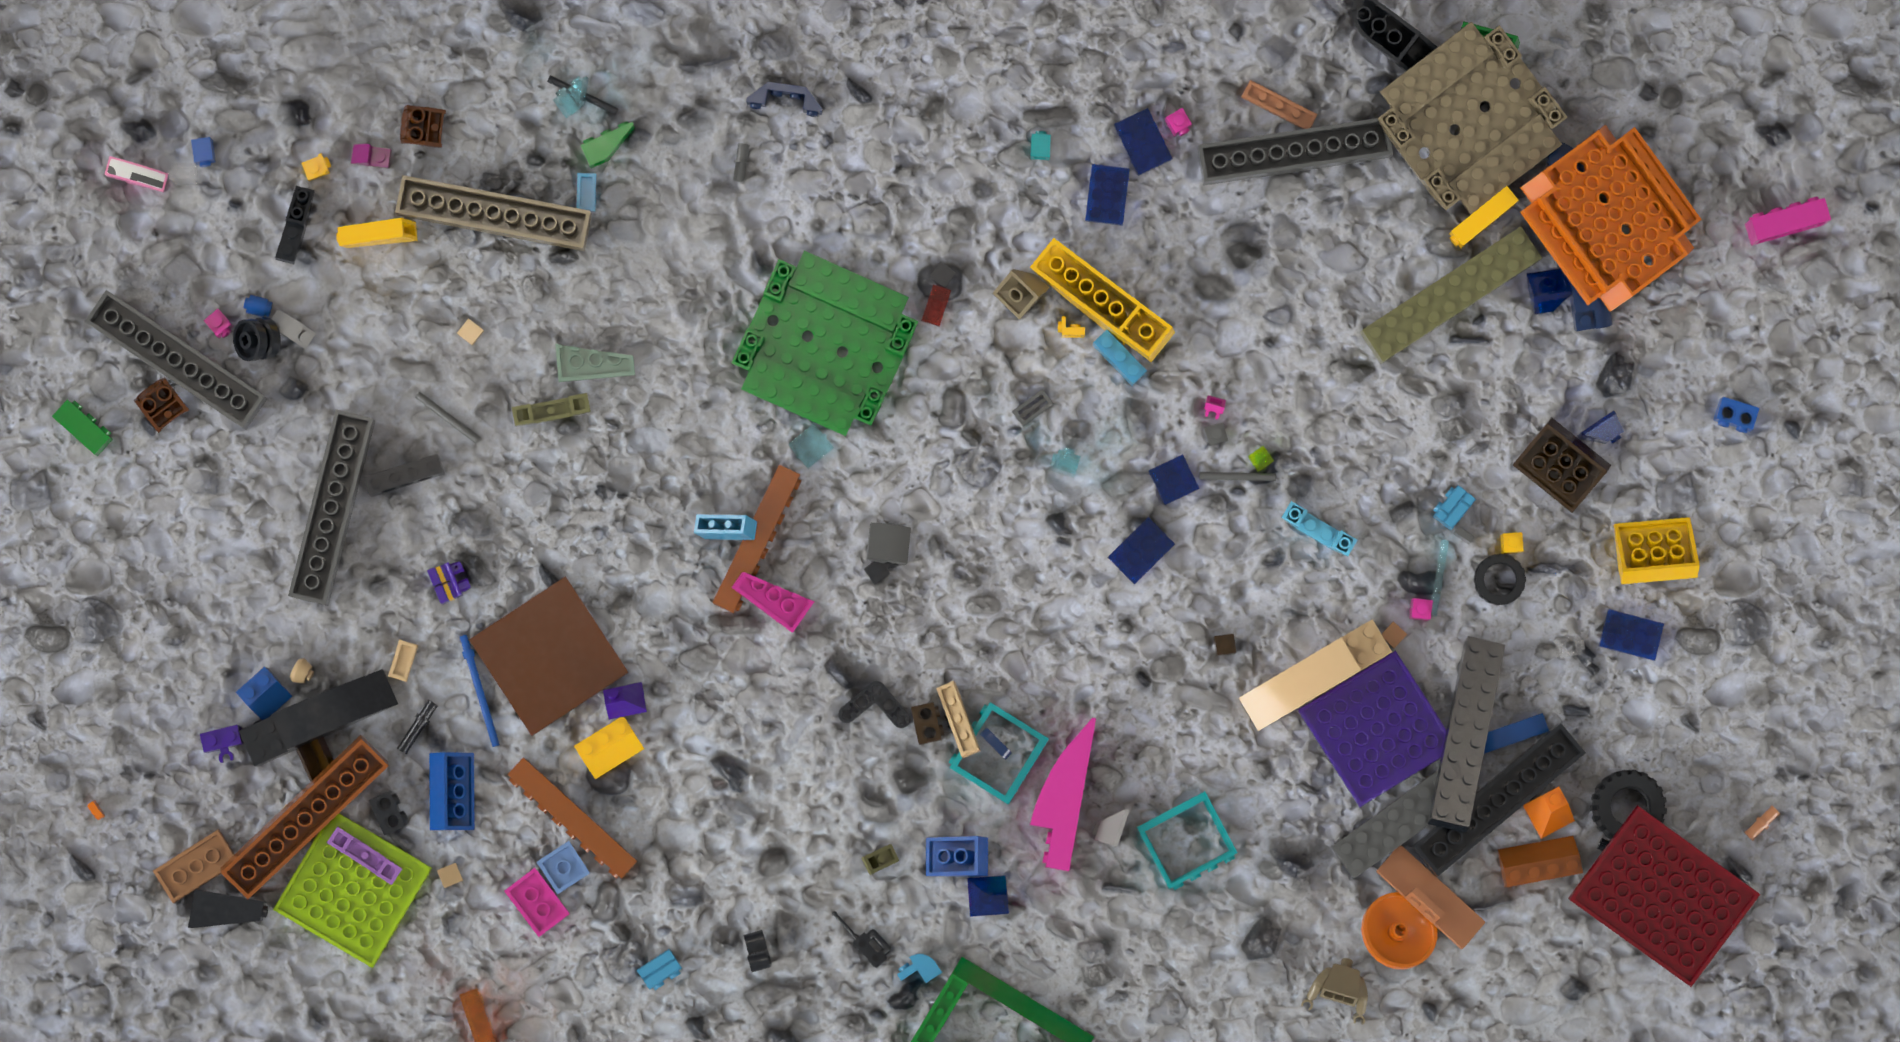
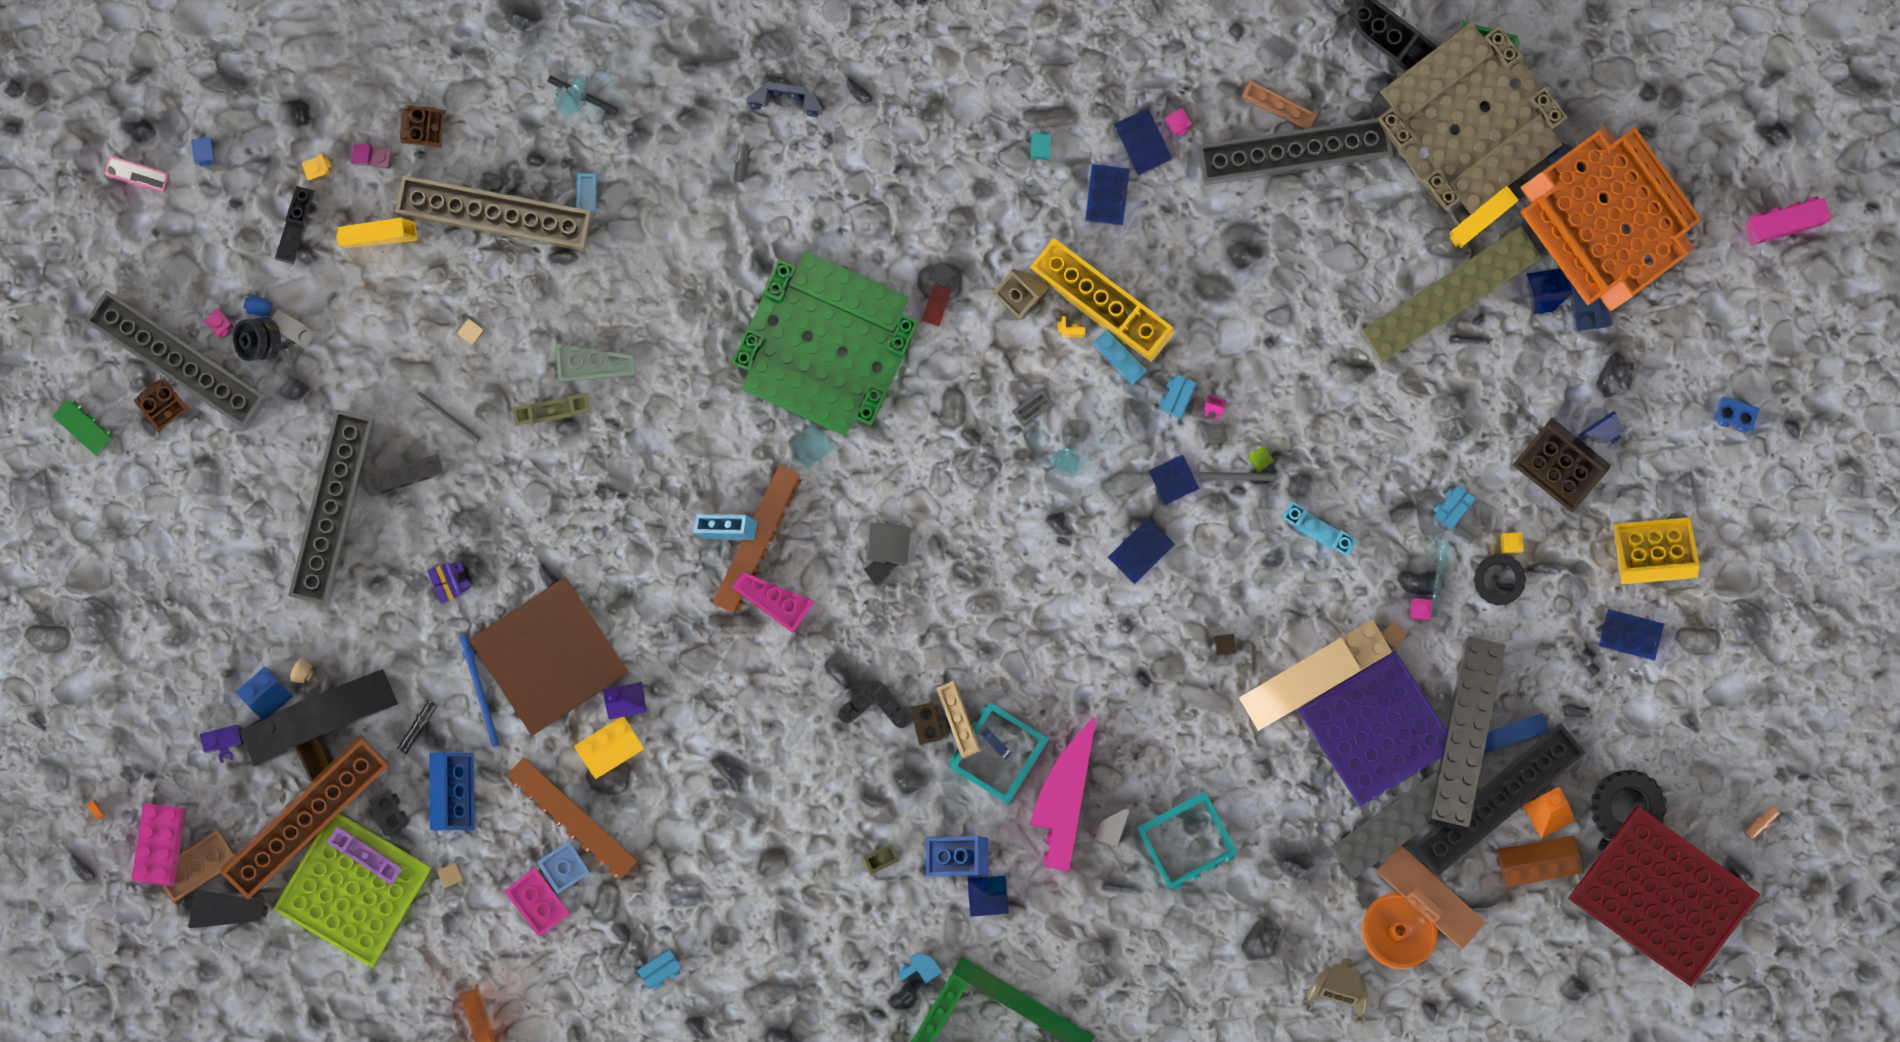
tan tile [388,639,418,682] -> none
green slope [580,121,635,169] -> none
black beam [743,930,772,972] -> none
black piece [832,911,891,968] -> none
none -> dark pink brick [131,803,186,887]
none -> dark azure brick [1158,374,1197,419]

